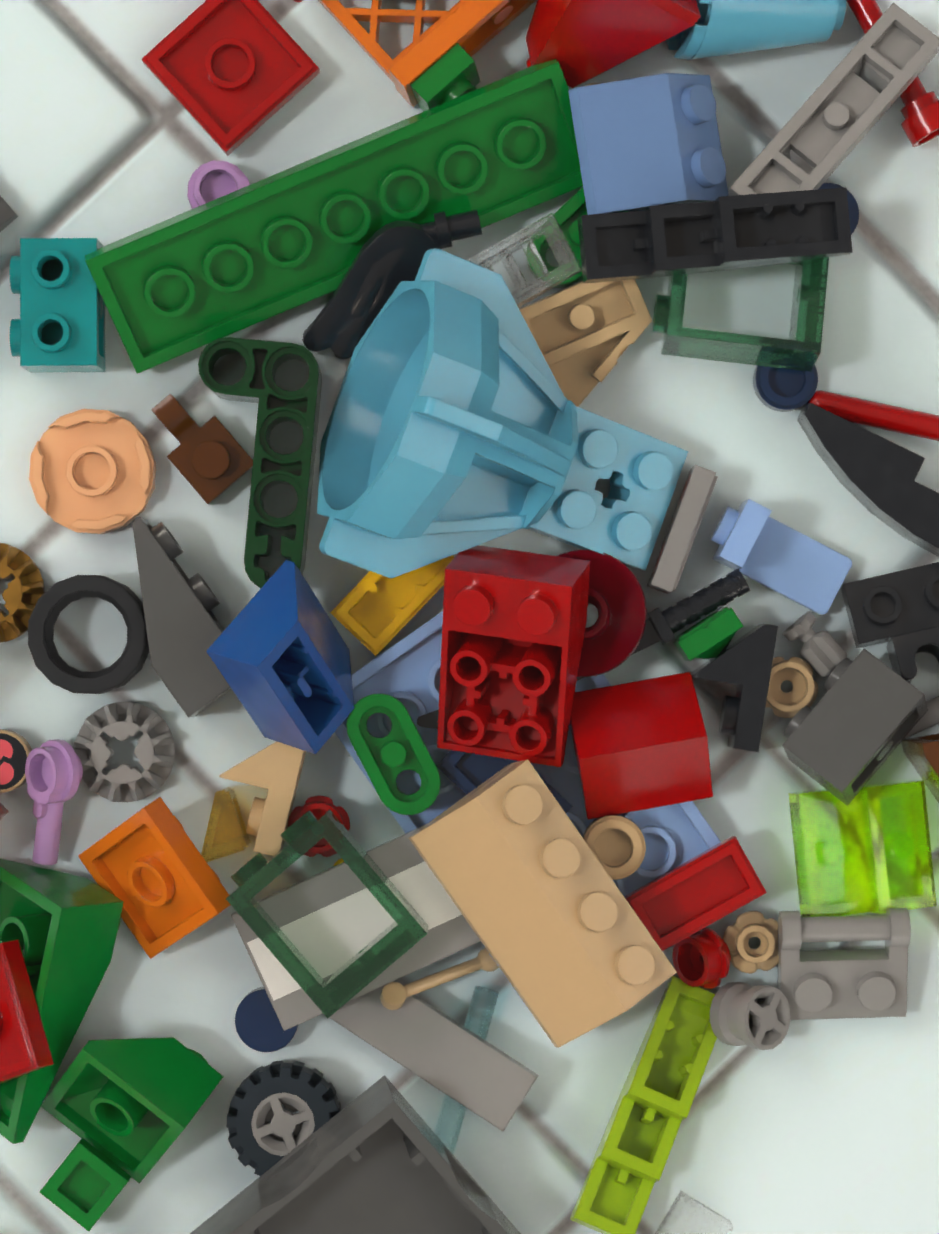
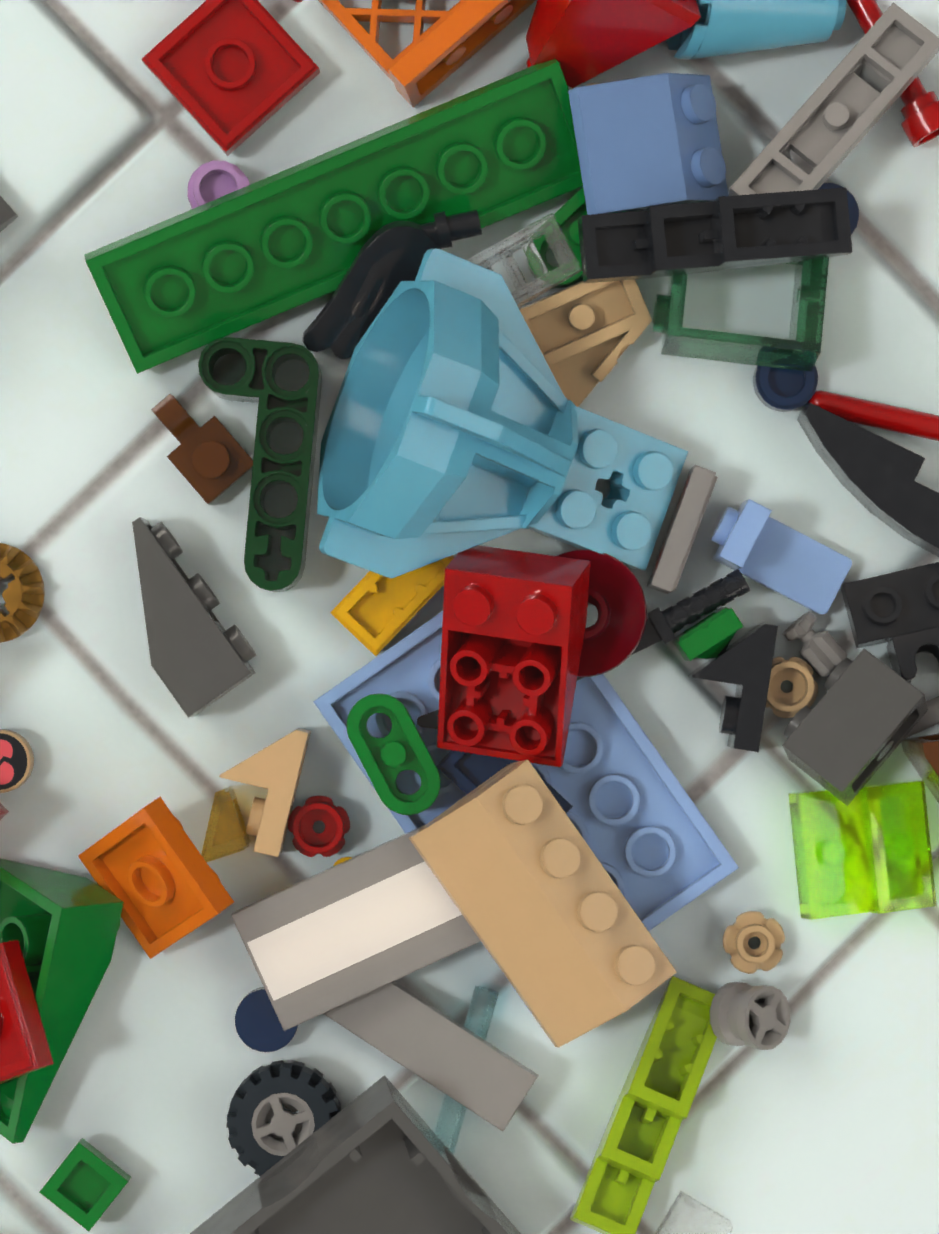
teal brick [10,238,105,373] -> none
lavender plate [25,739,83,865] -> none
black tyre [28,575,149,694] -> none
light nougat tile [29,409,156,534] -> none
green slope [41,1037,224,1184] -> none
light grey gear [74,702,175,802] -> none
blue slope [206,560,355,754] -> none
clear green window [226,809,429,1018] -> none
tan hinge [380,948,499,1010] -> none
green plate [410,43,481,111] -> none
red slope [570,672,713,820] -> none
tan tile [583,815,646,880] -> none
red tile [624,836,767,951] -> none
red plate [672,928,731,989] -> none
light grey plate [777,908,911,1020] -> none

